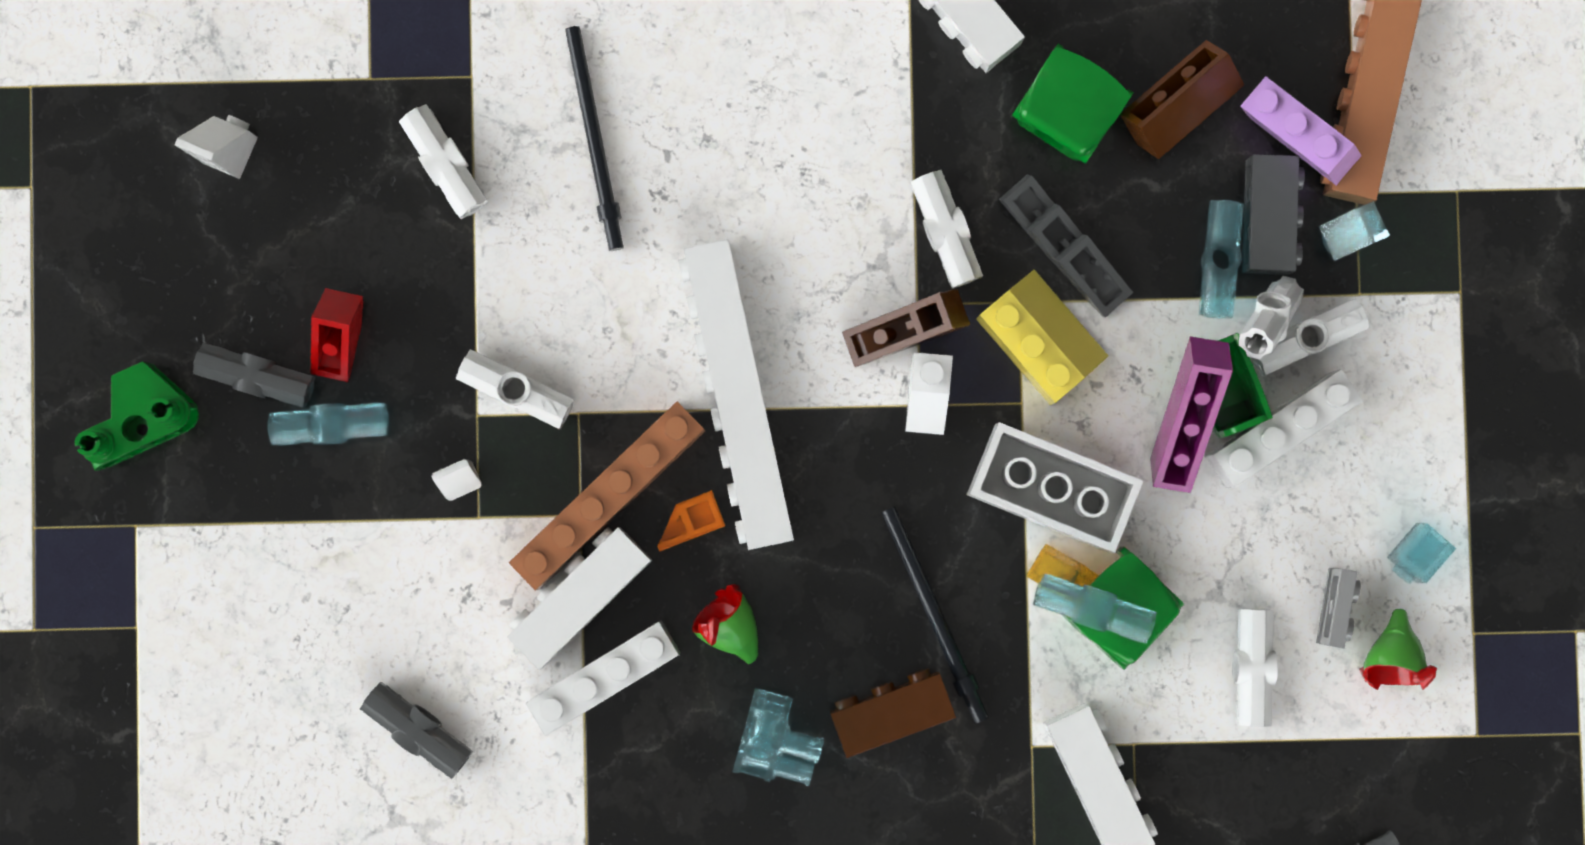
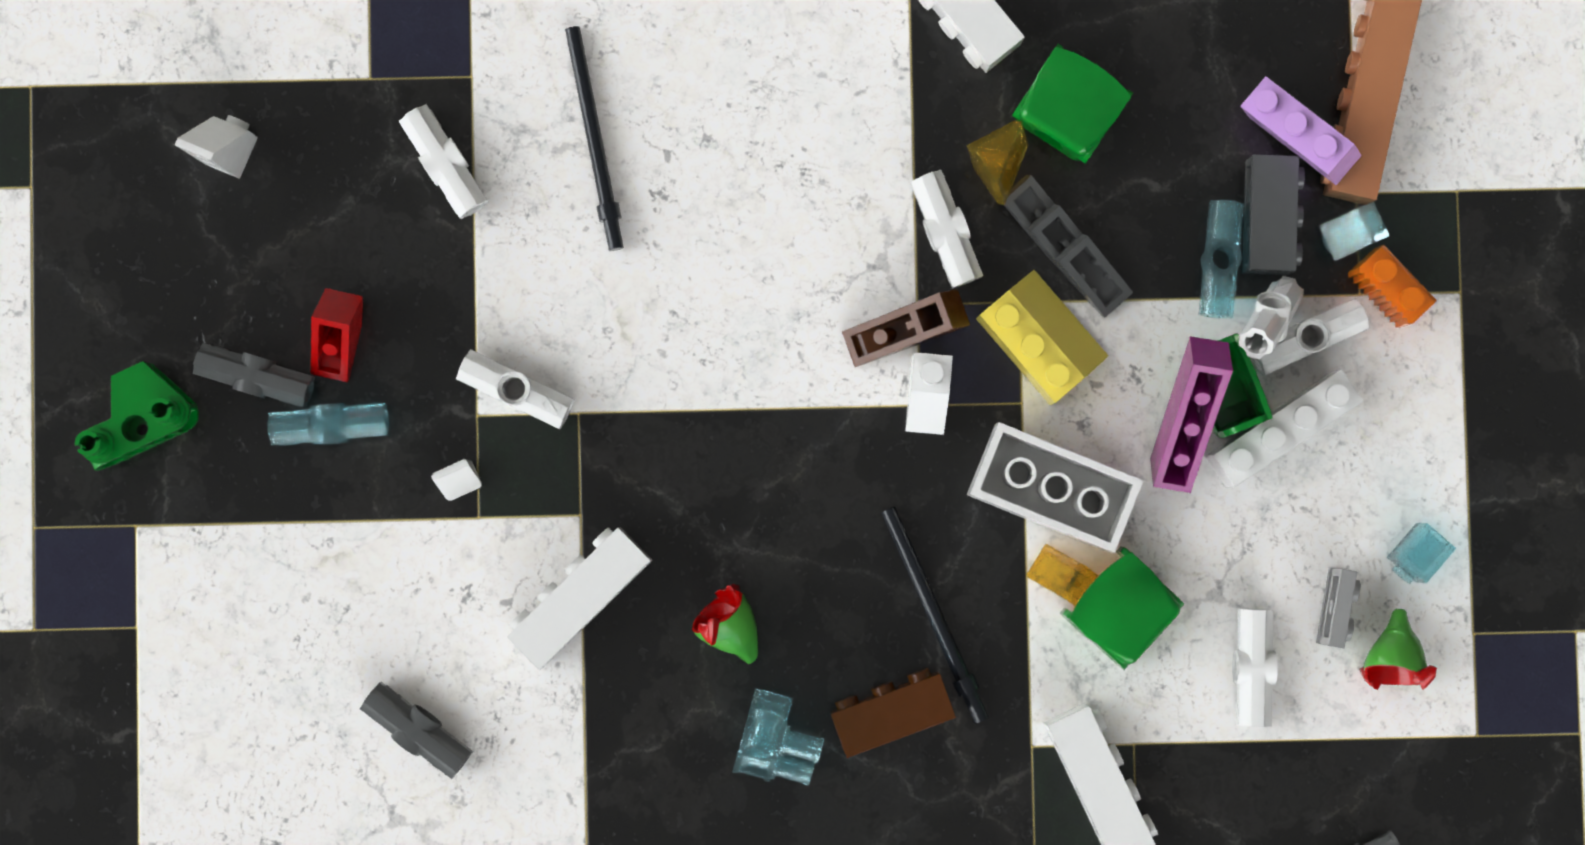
nougat brick [508,401,705,591] -> none
white brick [525,620,681,736] -> none
orange tile [657,490,726,552] -> none
white brick [678,239,794,550] -> none
clear light blue piece [1033,573,1157,644] -> none
reddish brown brick [1120,40,1244,159] -> none
none -> clear yellow slope [966,120,1028,205]
none -> orange brick [1348,244,1437,328]

